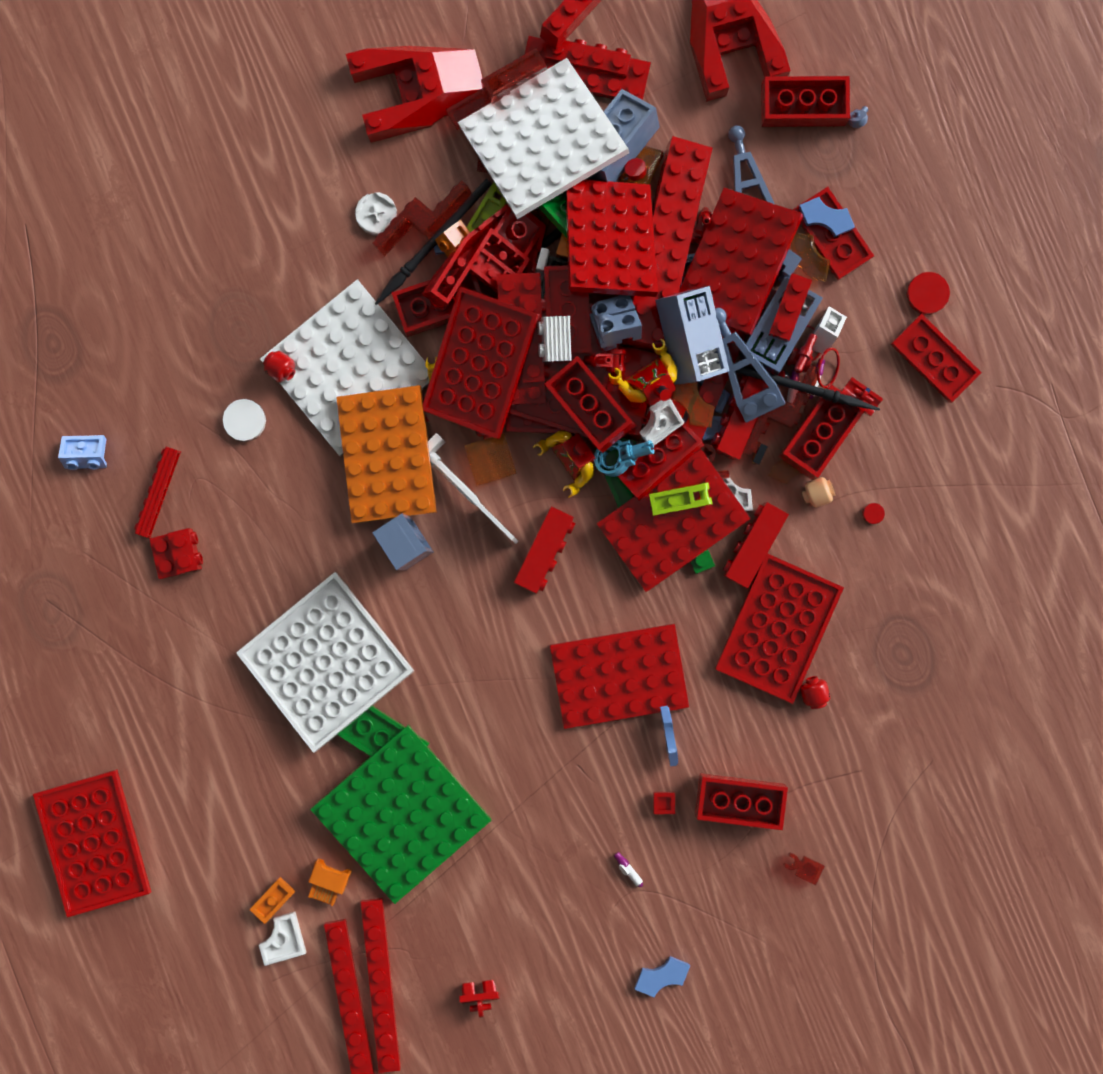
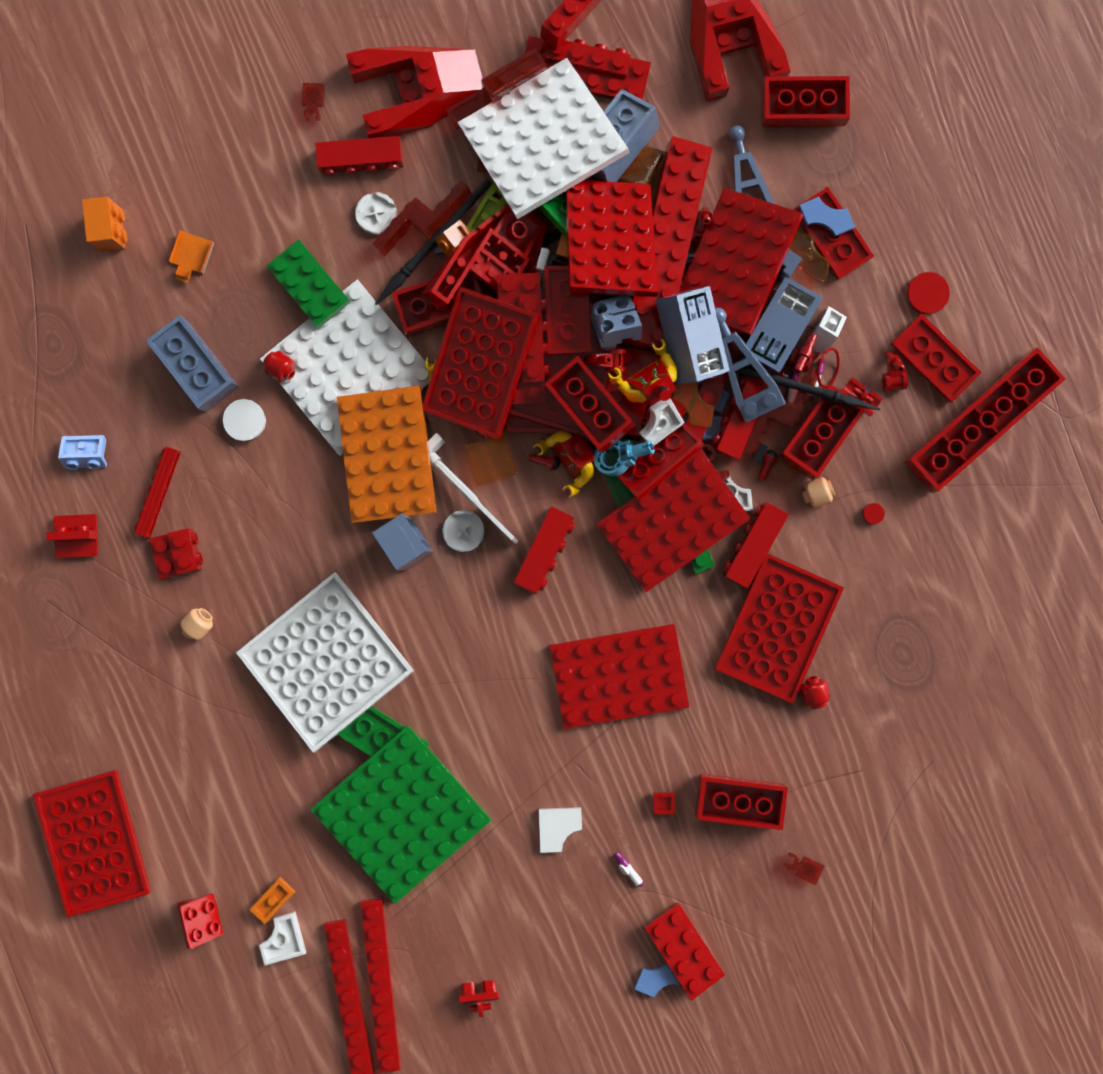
orange piece [308,858,352,906] -> none
white brick [538,316,571,362] -> none
red tile [625,158,647,181] -> none
lime plate [649,482,713,516] -> none
medium blue tile [660,706,678,766] -> none
red plate [769,273,812,342] -> none
sand blue piece [848,106,868,128] -> none
none -> red bracket [46,514,98,558]
none -> orange brick [82,196,127,252]
none -> sand blue piece [146,315,239,412]
none -> orange piece [169,230,214,284]
none -> bracket [178,893,223,949]
none -> light nougat head [180,608,213,640]
none -> green plate [266,239,351,329]
none -> clear red plate [302,83,325,121]
none -> red brick [315,136,404,176]
none -> white tile [442,510,485,552]
none -> red piece [528,454,560,470]
none -> white tile [539,807,582,853]
none -> red plate [643,902,725,1001]
none -> red piece [759,450,777,481]
none -> red piece [882,351,908,392]
none -> red brick [904,347,1066,493]

